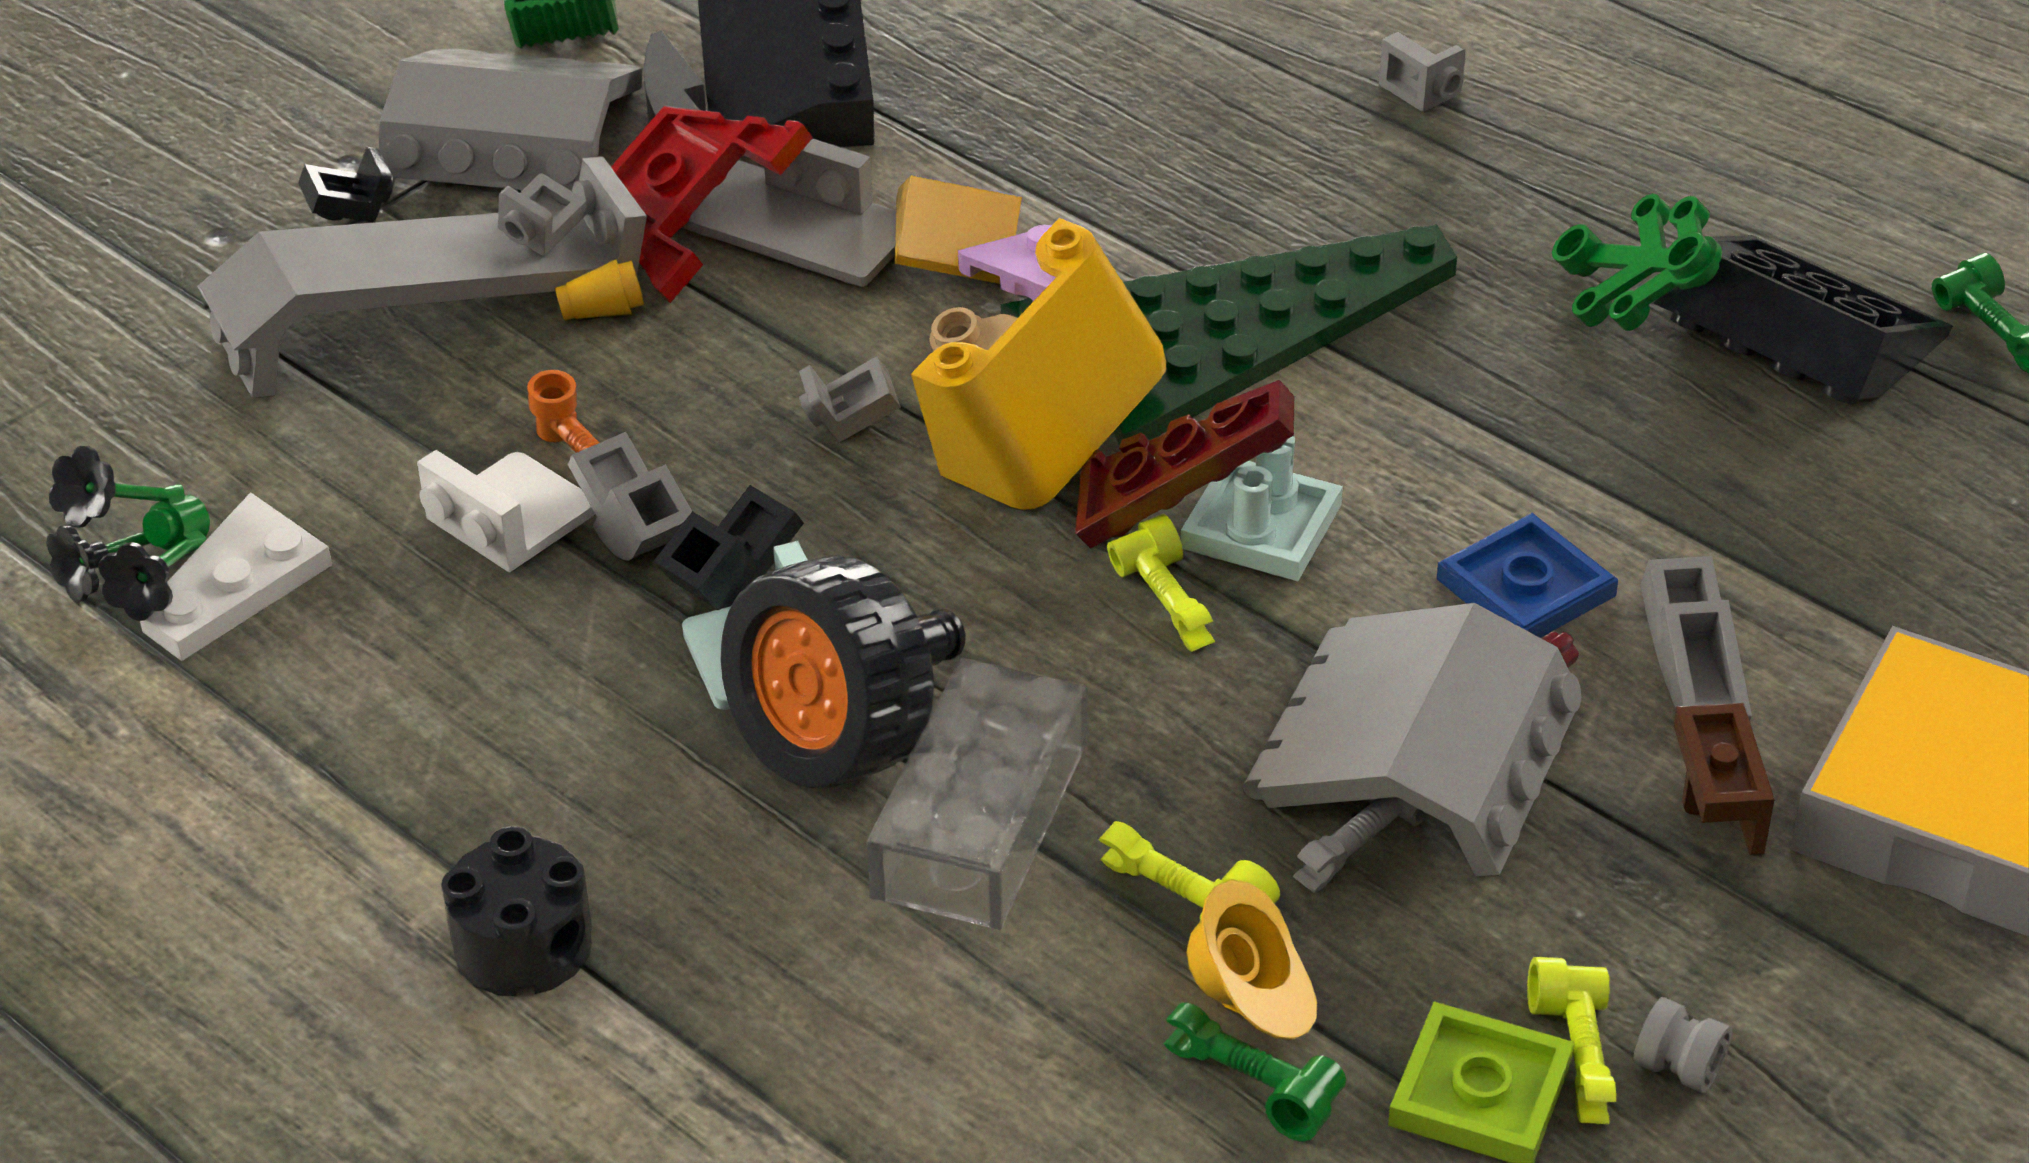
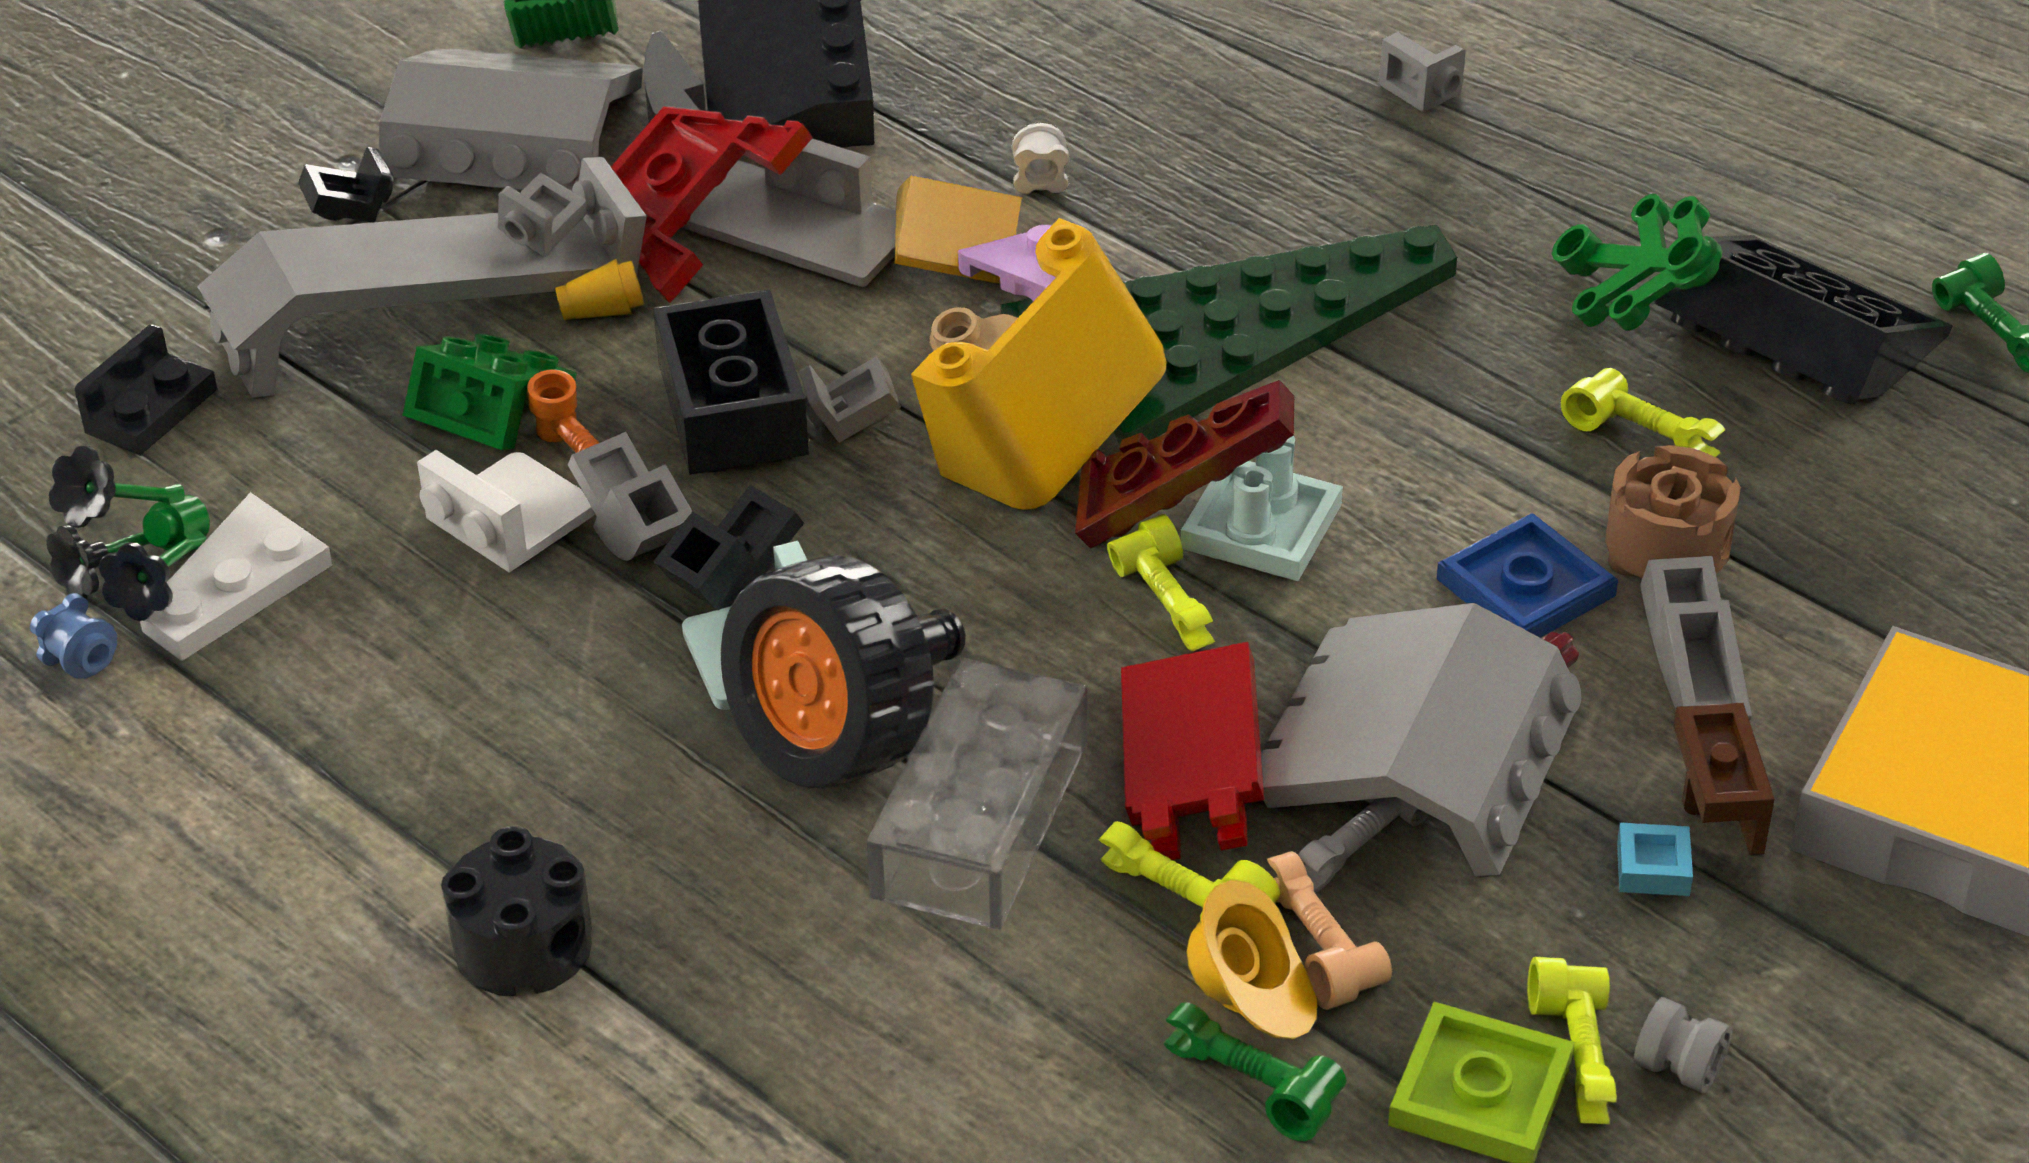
none -> medium blue brick [30,593,117,679]
none -> black bracket [75,324,218,456]
none -> green bracket [402,334,577,450]
none -> black brick [653,290,809,475]
none -> white brick [1012,123,1069,194]
none -> red tile [1121,642,1264,860]
none -> light nougat brick [1267,851,1392,1010]
none -> neon yellow brick [1561,368,1725,457]
none -> medium nougat brick [1605,445,1741,578]
none -> medium azure plate [1617,823,1693,896]

